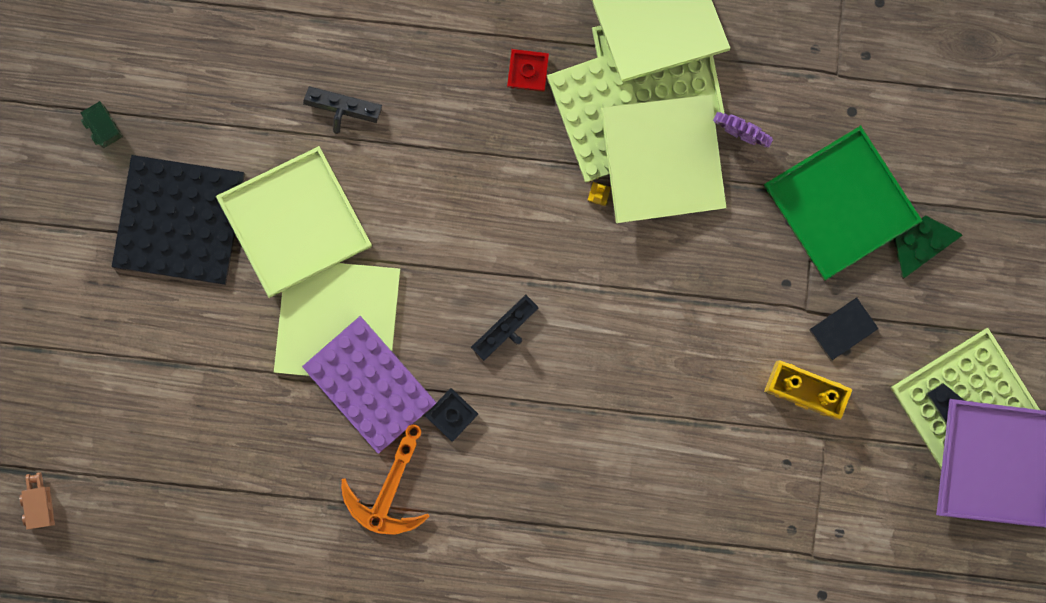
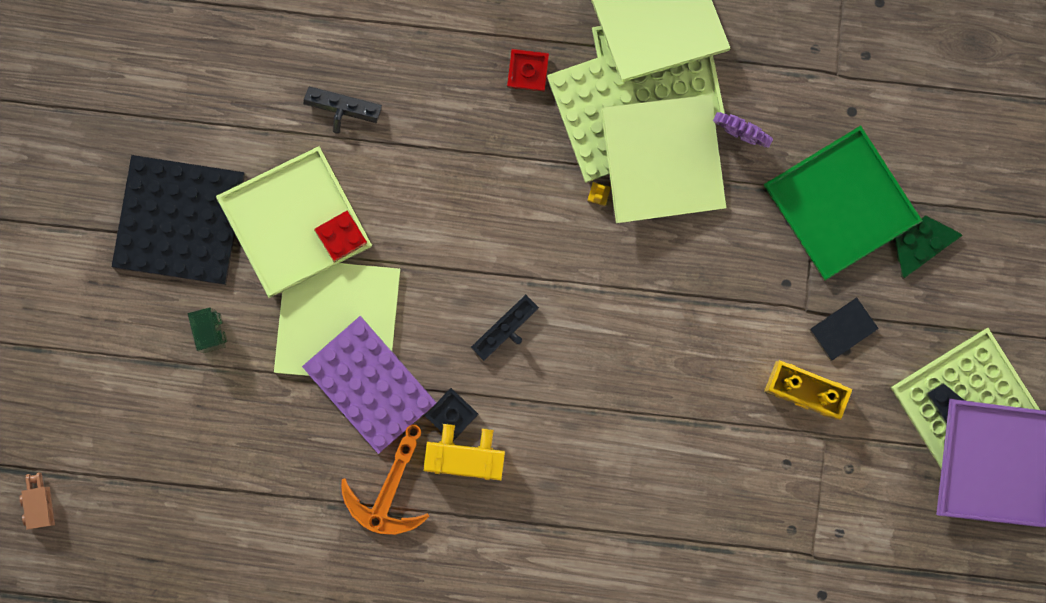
clear green brick [80,101,123,148] -> none
none -> clear green brick [187,307,228,353]
none -> red plate [314,210,367,262]
none -> yellow piece [423,424,505,481]

